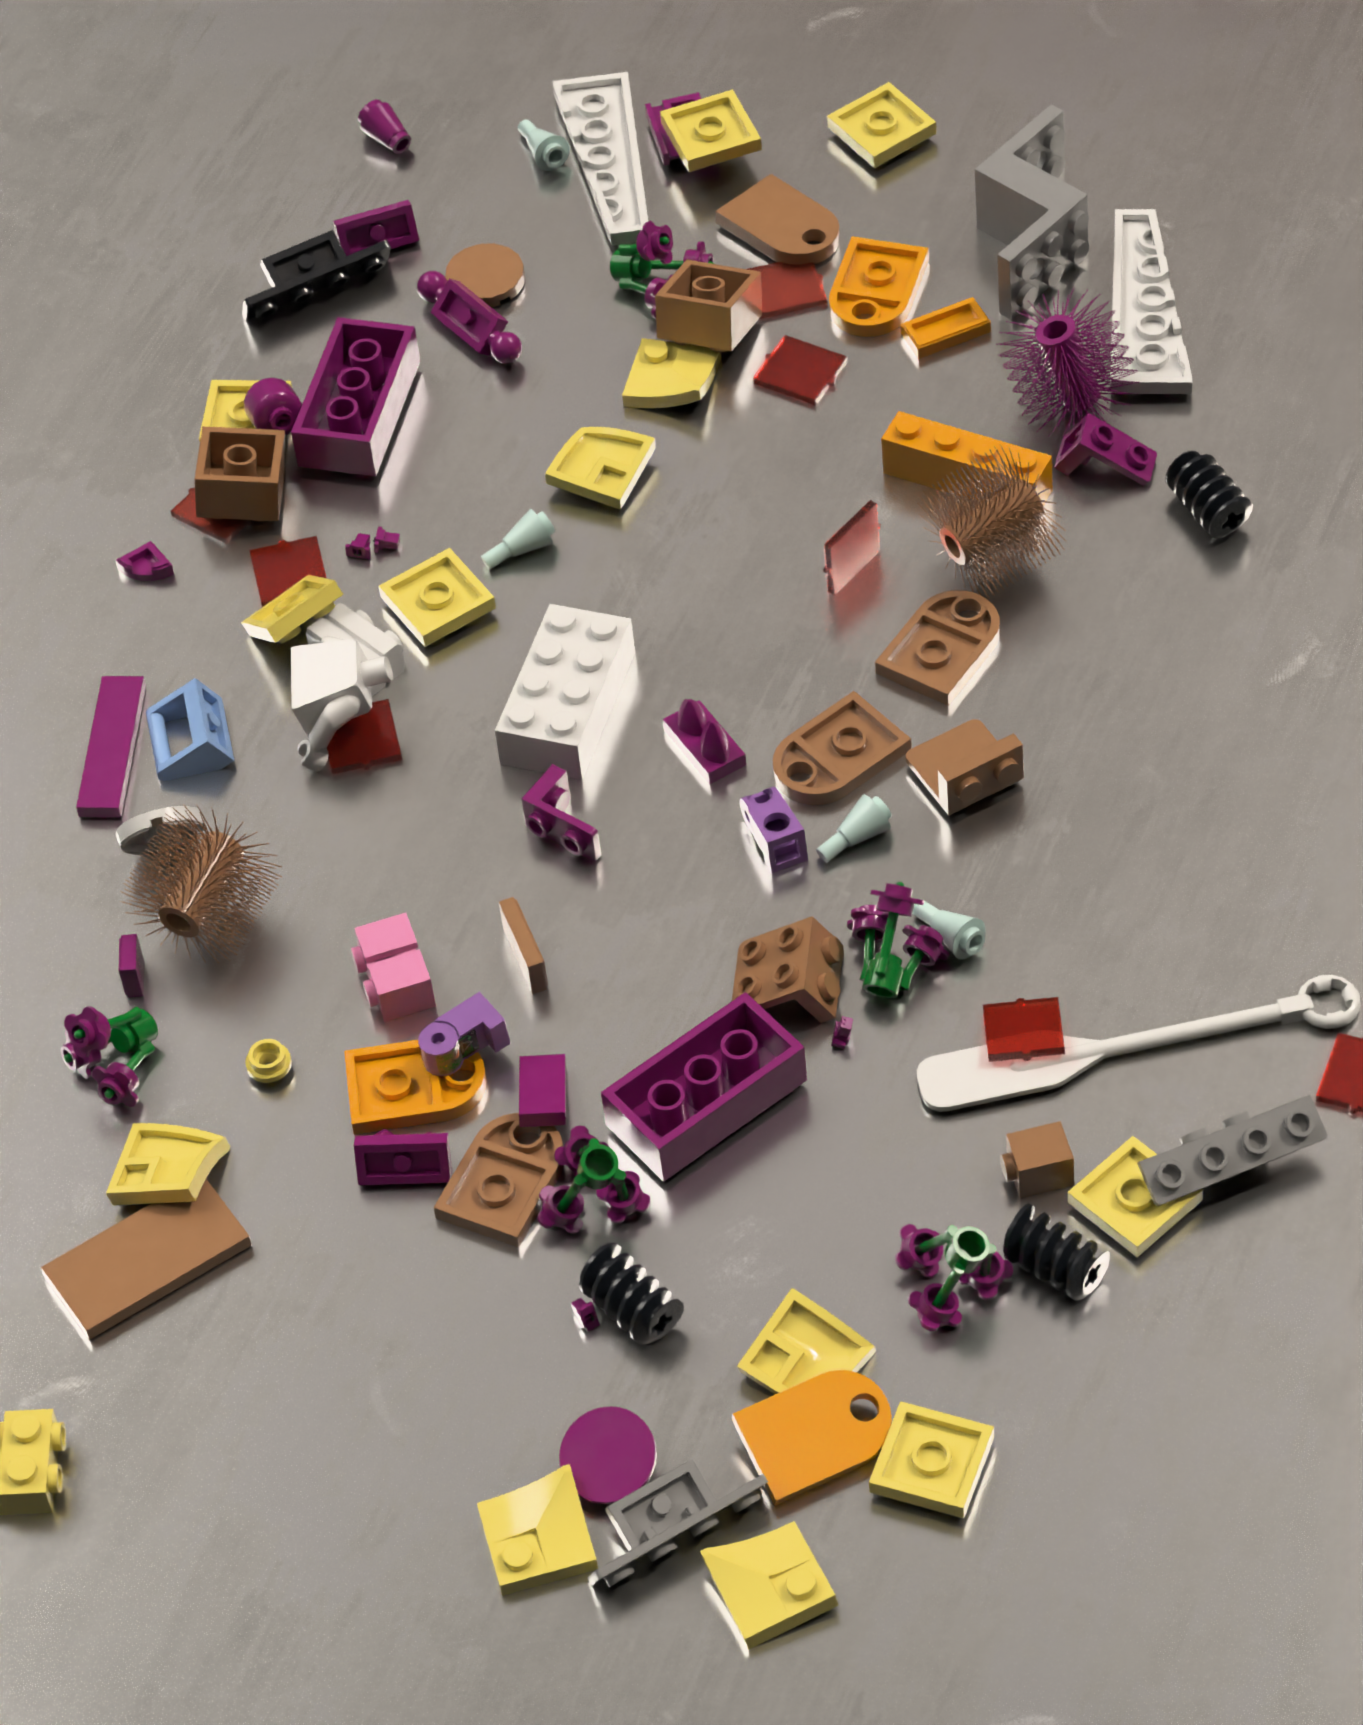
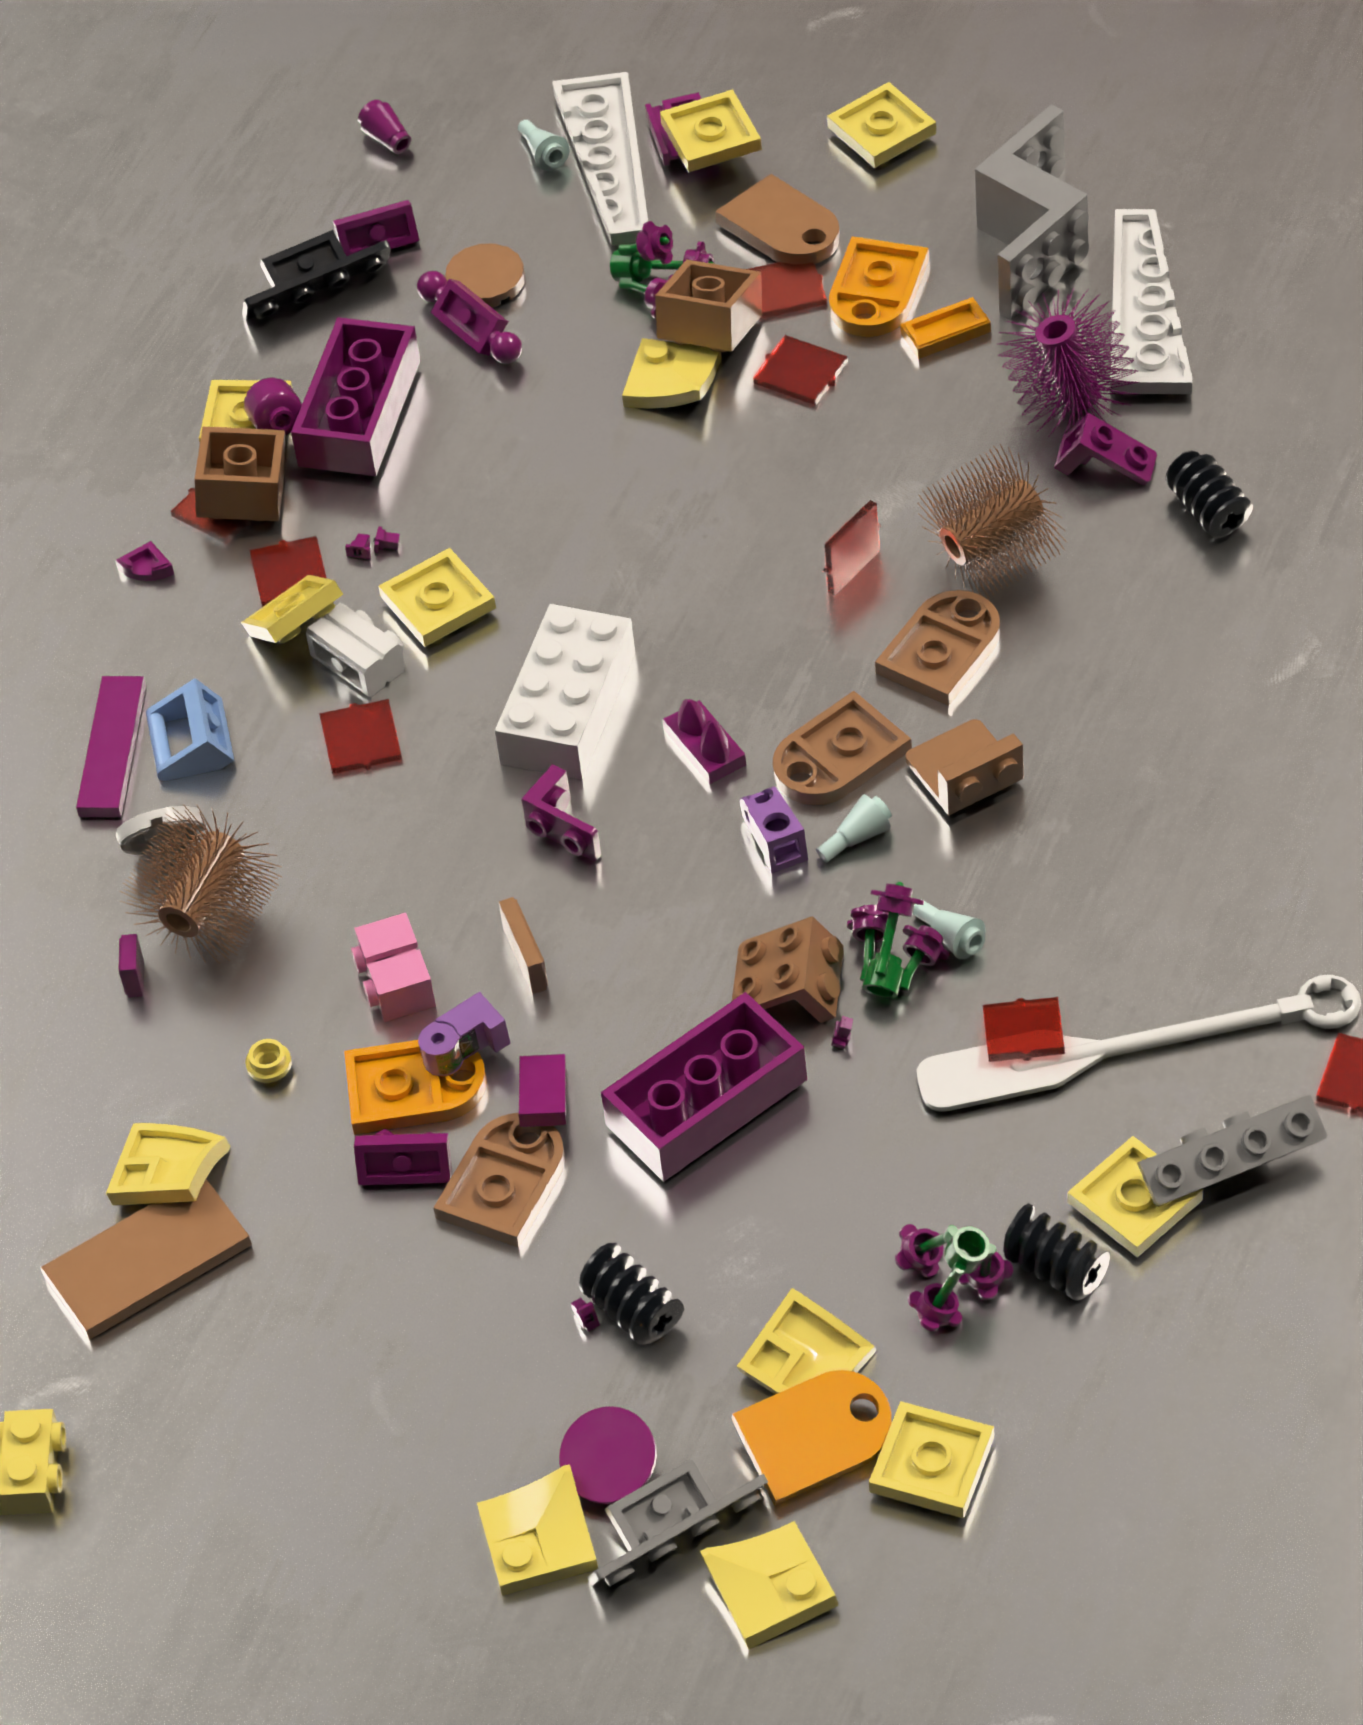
magenta plant [61,1006,158,1107] -> none
white torso [291,636,393,772] -> none
light aqua cone [480,509,556,570] -> none
magenta plant [537,1125,651,1234] -> none
light yellow plate [545,427,656,510] -> none
light orange brick [881,411,1053,506] -> none
medium nougat brick [1000,1121,1074,1198] -> none

